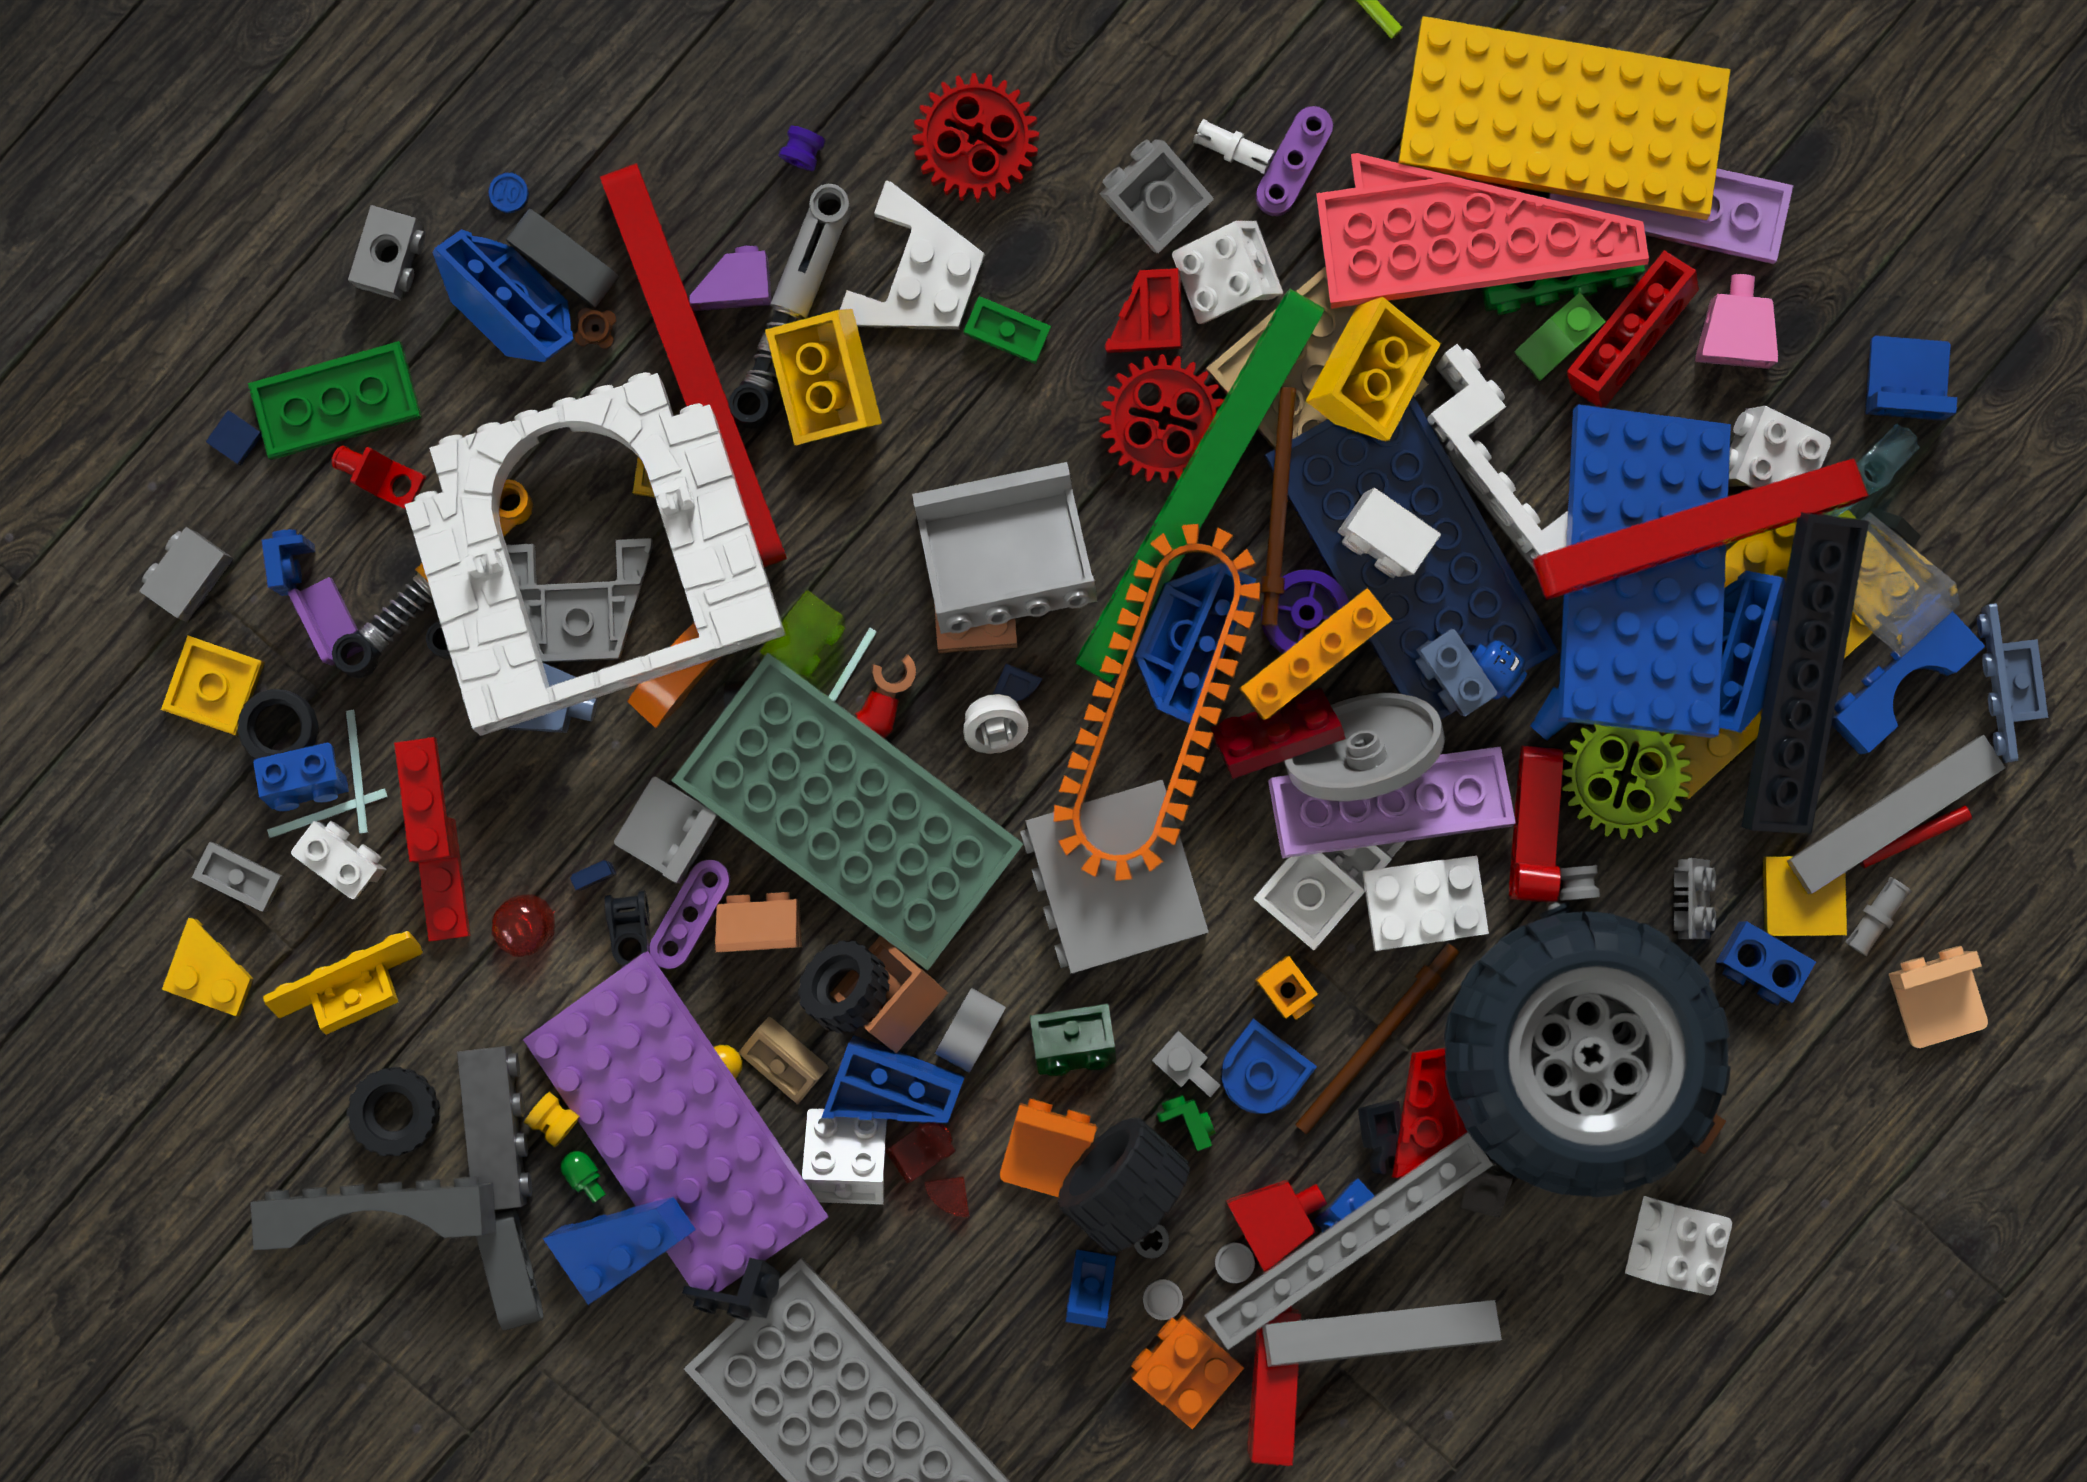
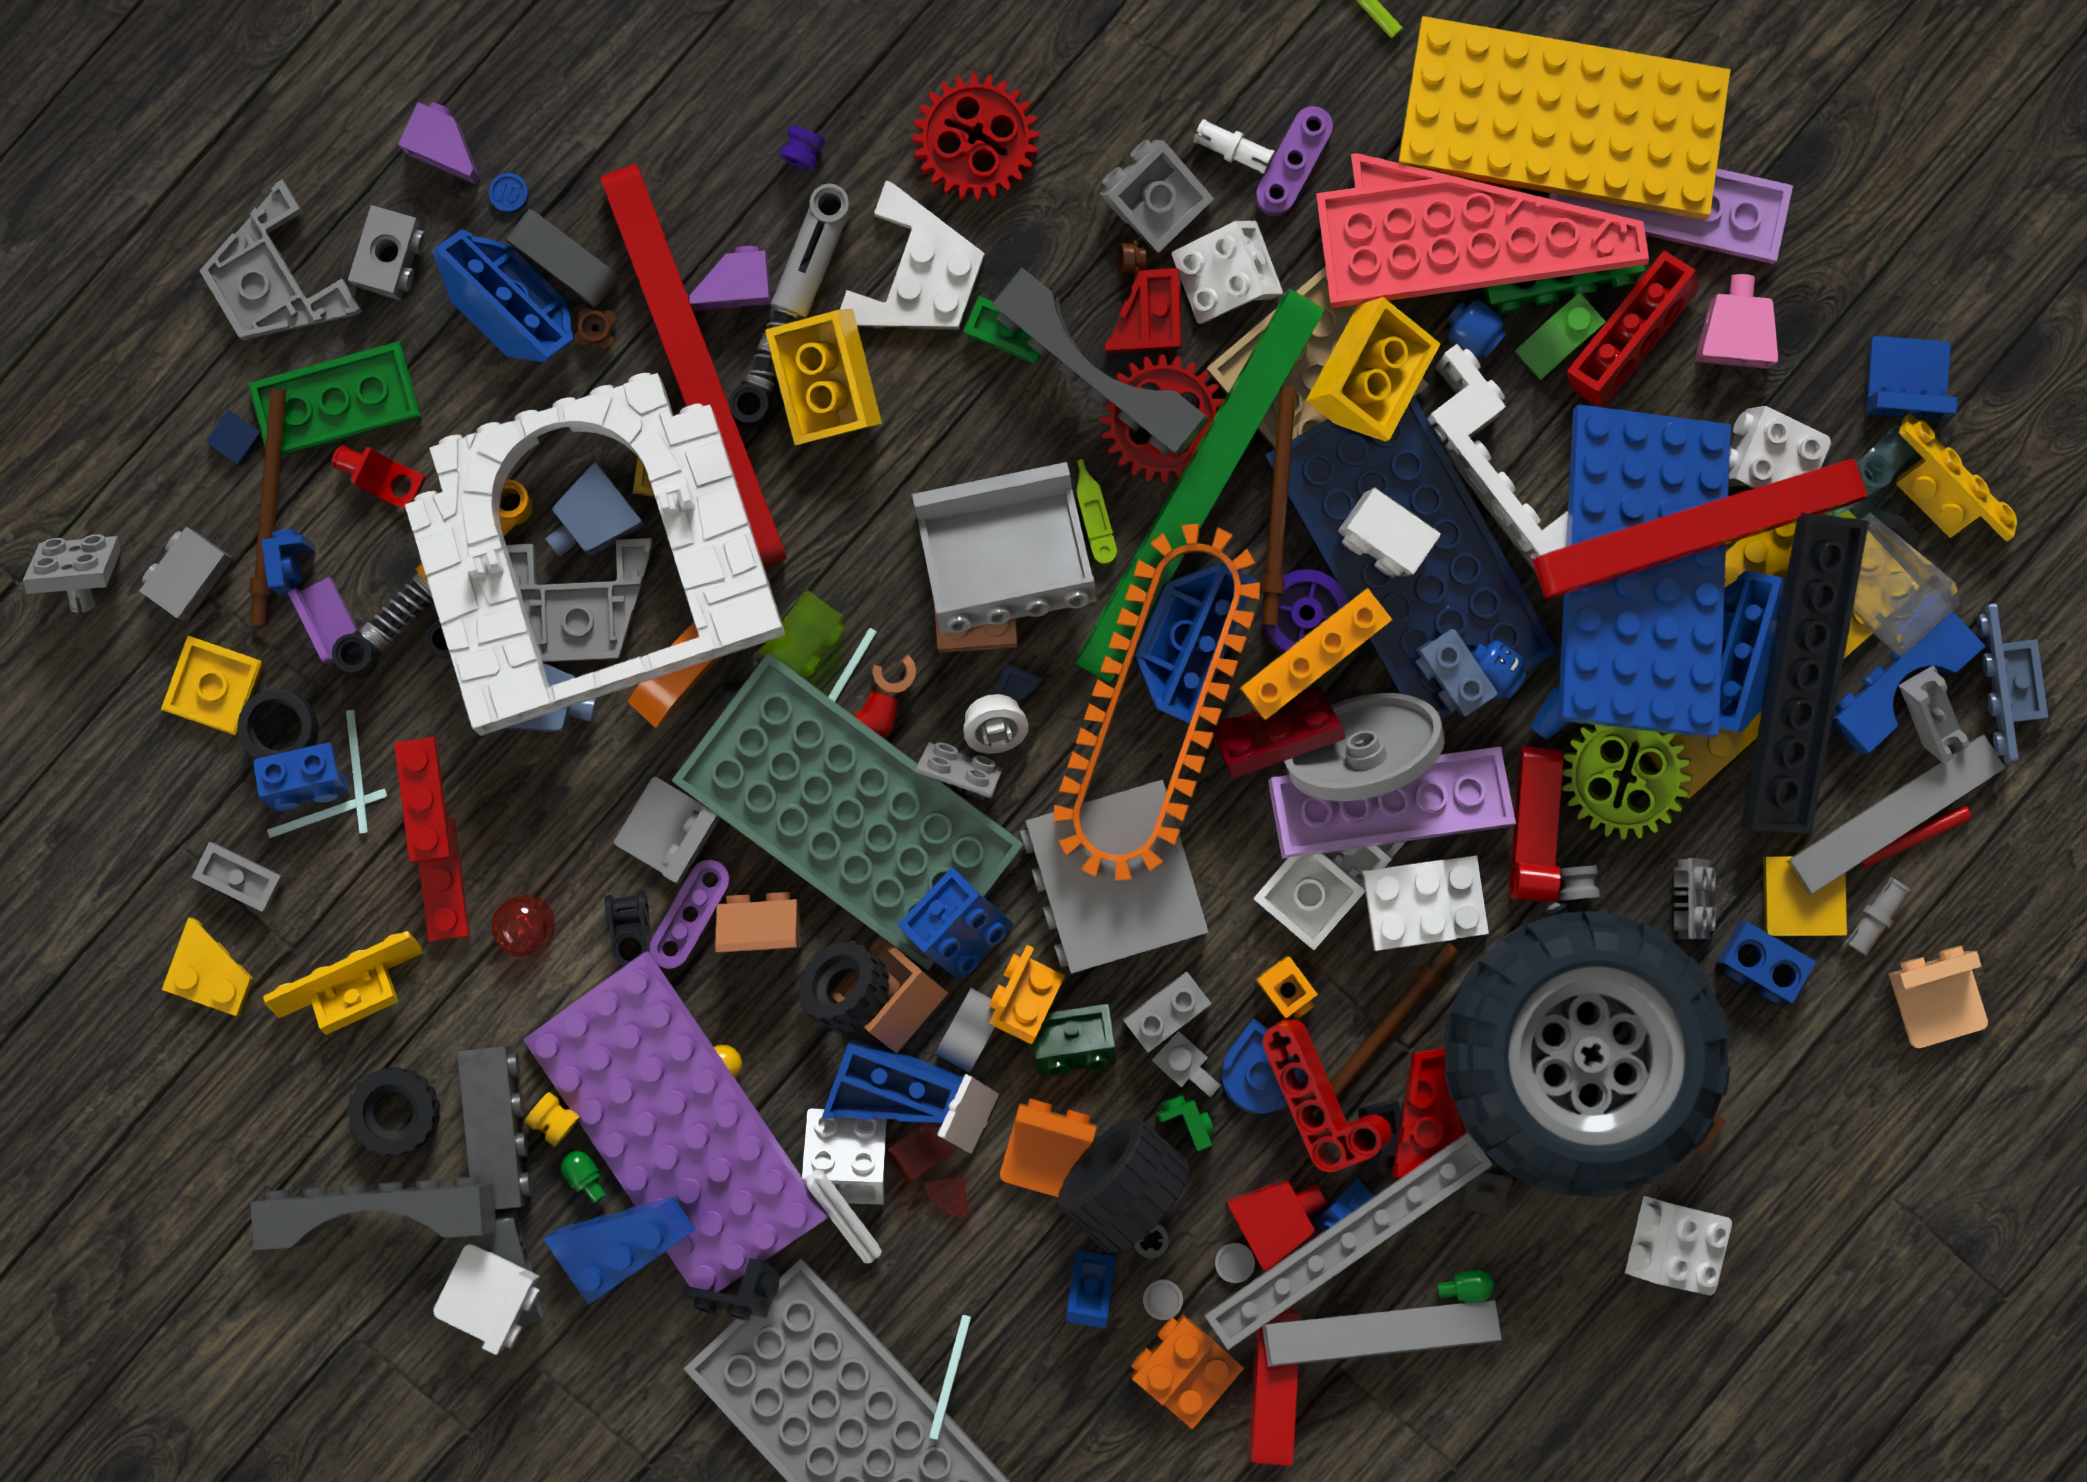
white bracket [291,820,387,899] -> none
dark blue tile [570,860,617,891] -> none
tan slope [738,1017,828,1105] -> none
none -> light grey plate [23,534,121,613]
none -> light grey wing [200,179,363,340]
none -> reddish brown bar [249,389,286,626]
none -> medium lavender slope [398,102,480,185]
none -> white bracket [433,1244,540,1355]
none -> sand blue torso [545,462,646,557]
none -> white axle [805,1169,882,1264]
none -> blue bracket [897,867,1014,980]
none -> light grey hinge [915,743,1003,800]
none -> light aqua piece [929,1315,971,1440]
none -> white piece [938,1074,999,1154]
none -> light orange bracket [988,945,1065,1044]
none -> dark grey arch [992,267,1210,457]
none -> lime piece [1077,459,1117,565]
none -> reddish brown plate [1117,239,1146,278]
none -> light grey brick [1123,972,1211,1052]
none -> red beam [1262,1018,1392,1172]
none -> green cylinder [1437,1270,1494,1303]
none -> blue head [1446,300,1506,358]
none -> yellow bracket [1896,413,2017,542]
none -> light grey hinge [1899,666,1969,764]

